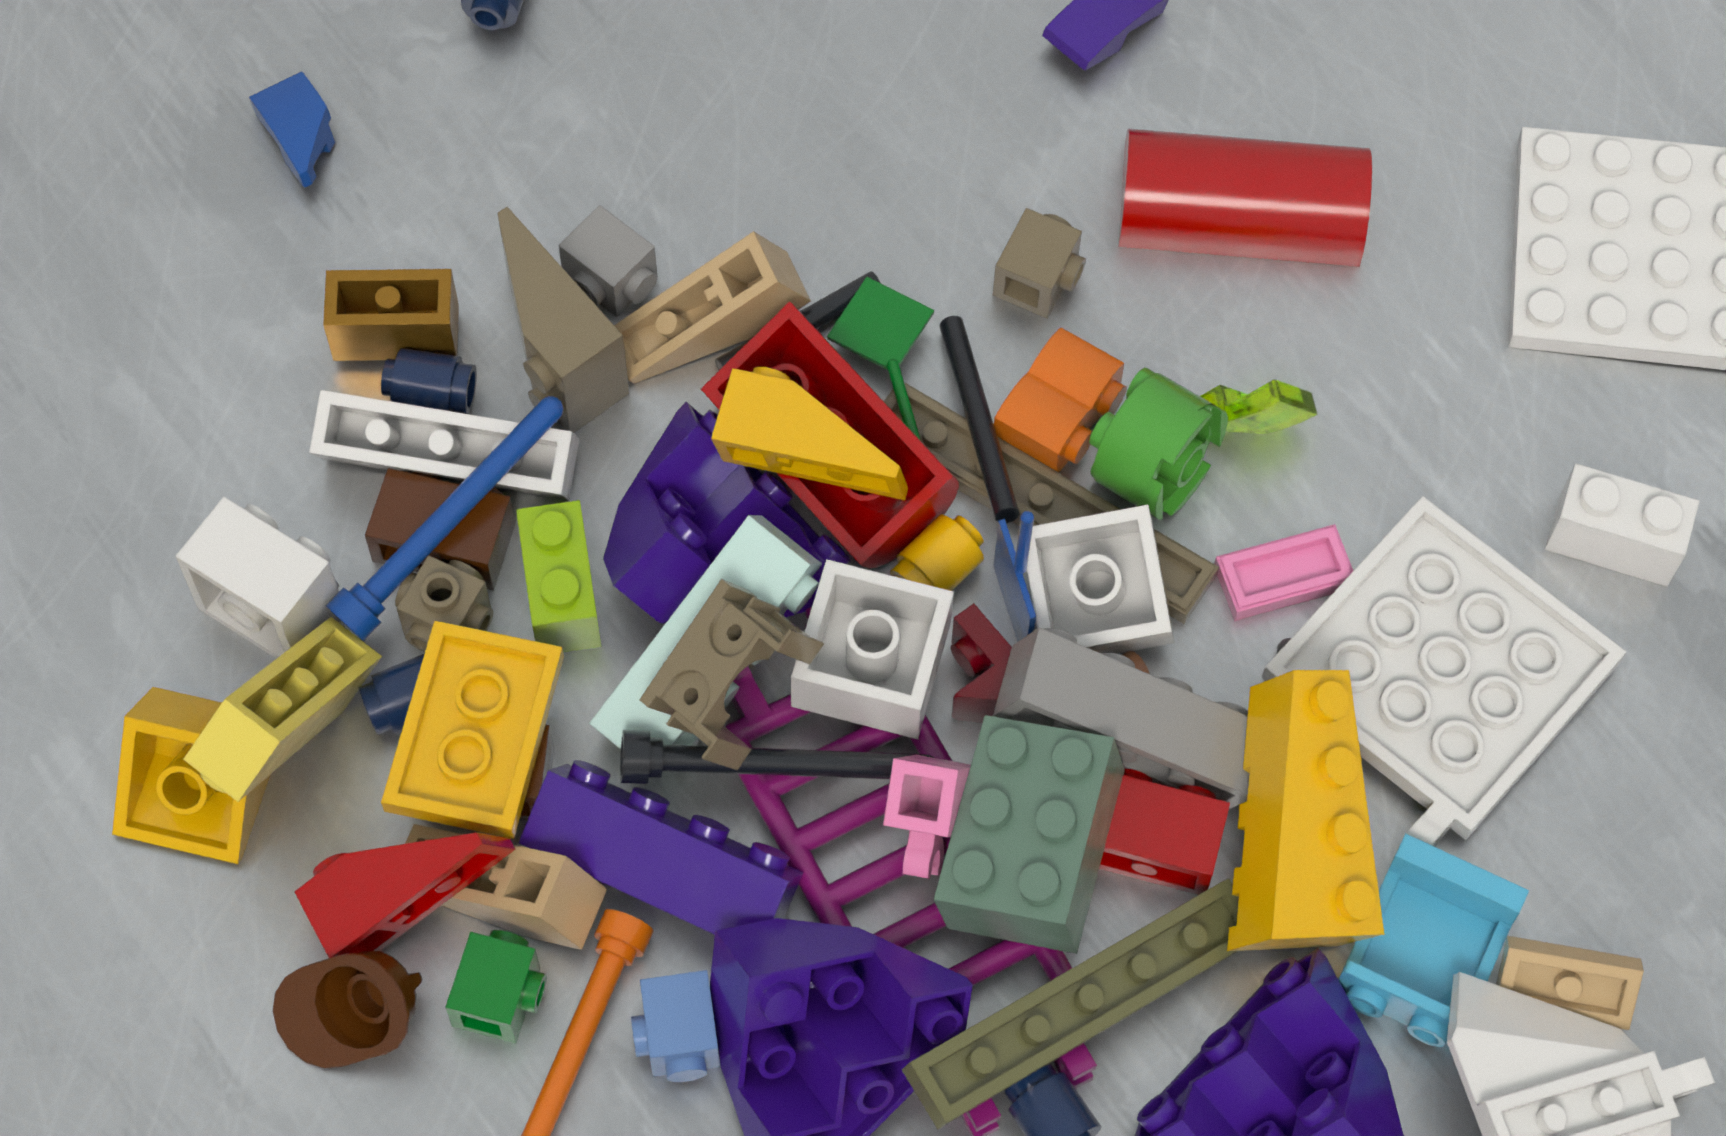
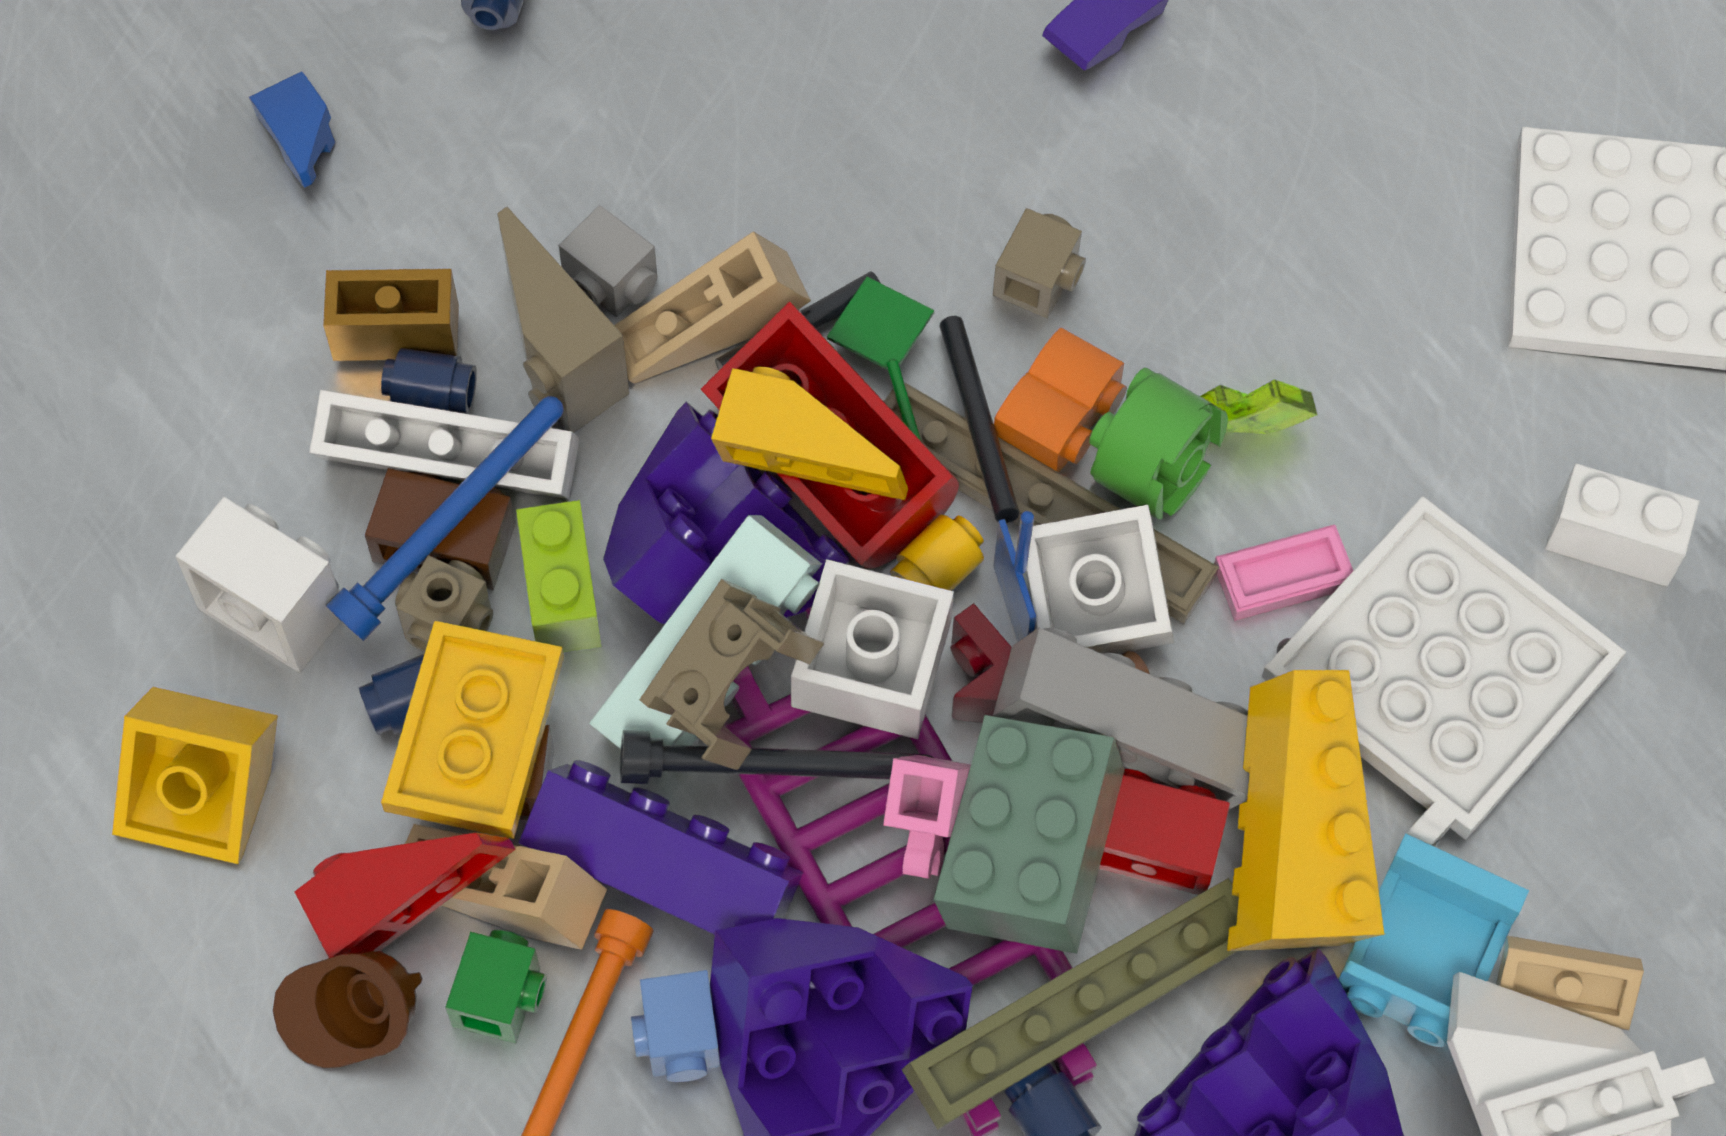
light yellow brick [183,617,382,802] -> none
red brick [1118,129,1372,267] -> none

